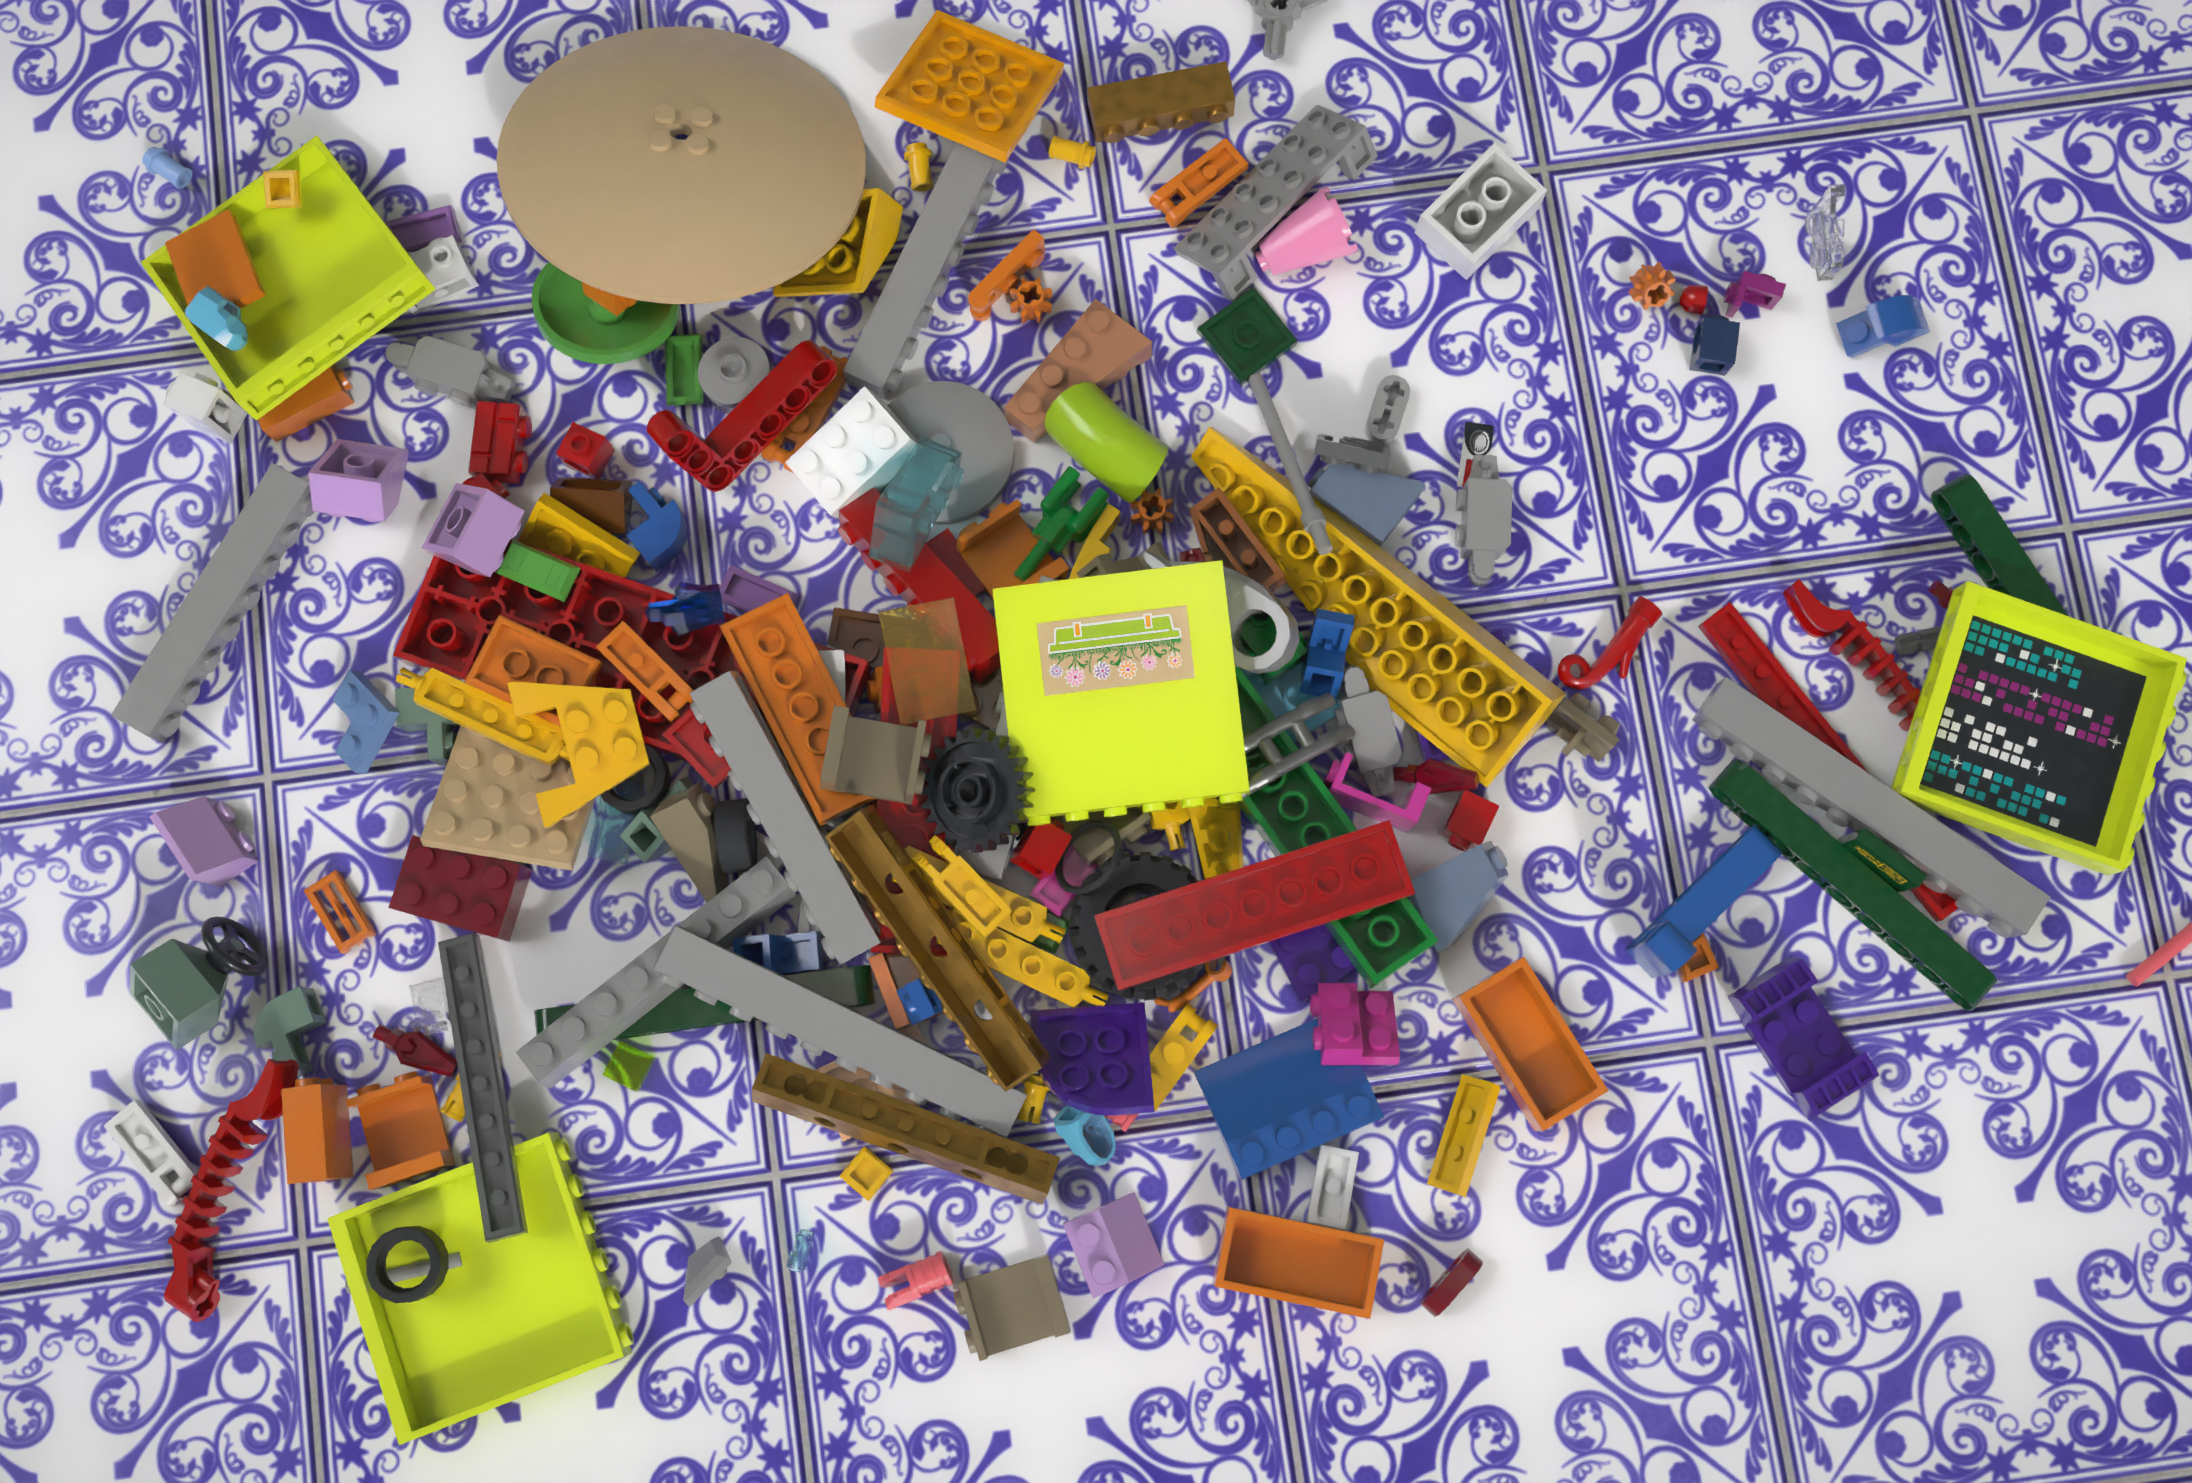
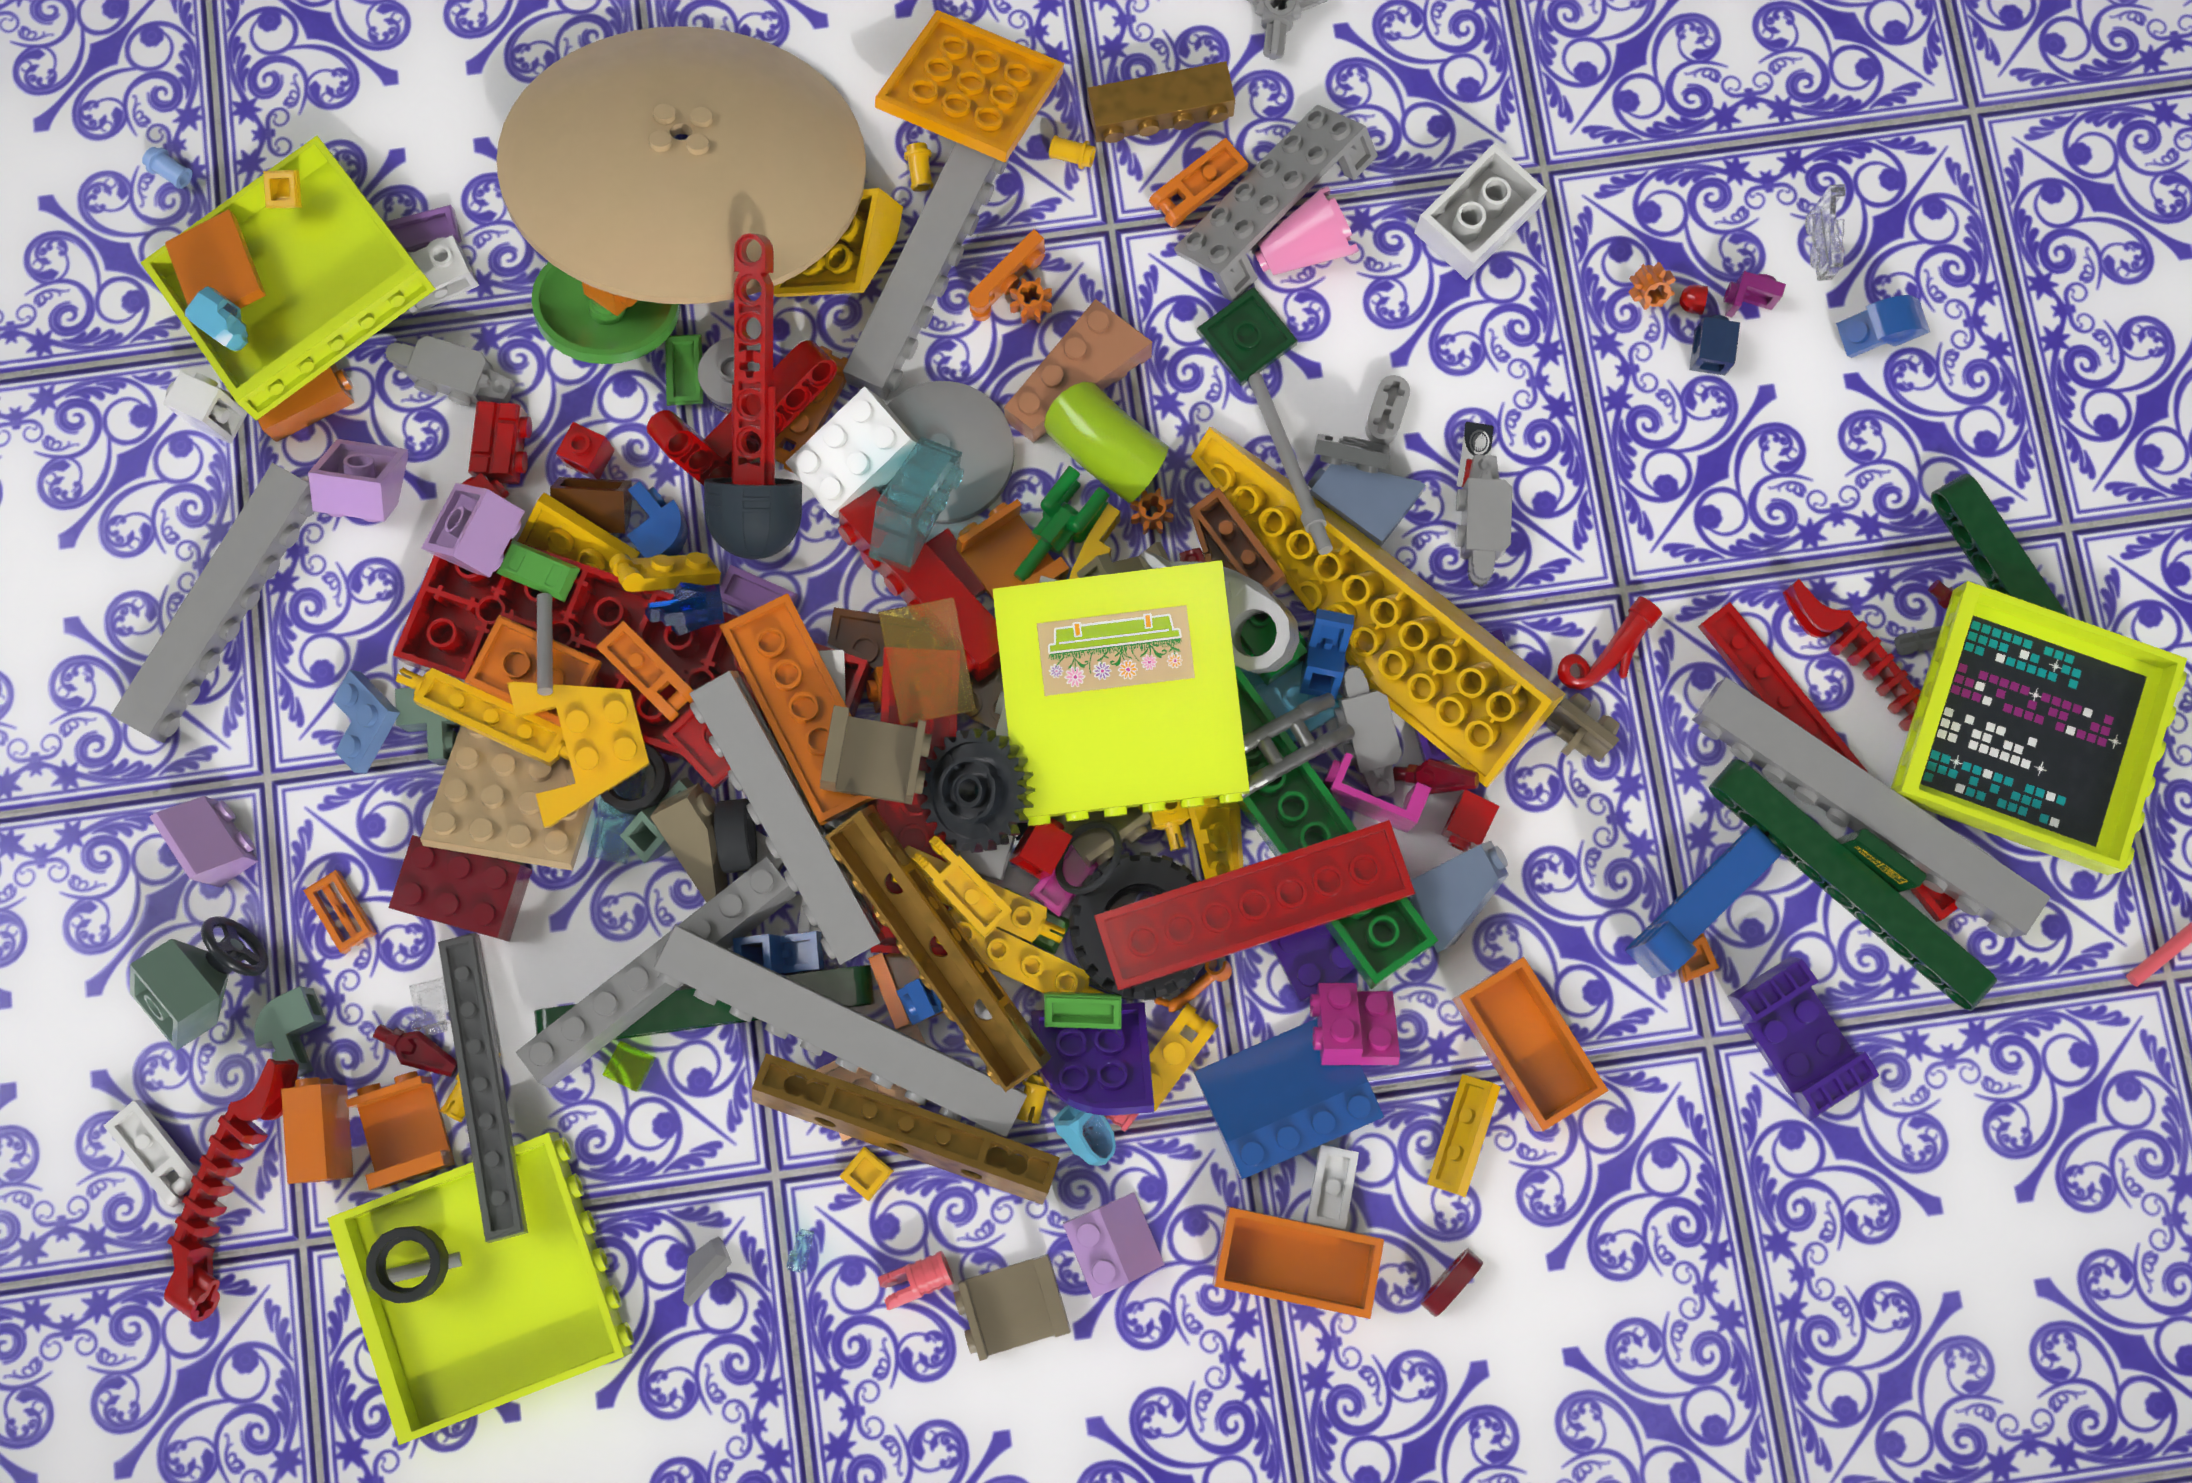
none -> light grey bar [537,593,553,696]
none -> yellow plate [609,552,721,592]
none -> piece [704,233,802,559]
none -> bright green tile [1044,991,1122,1029]

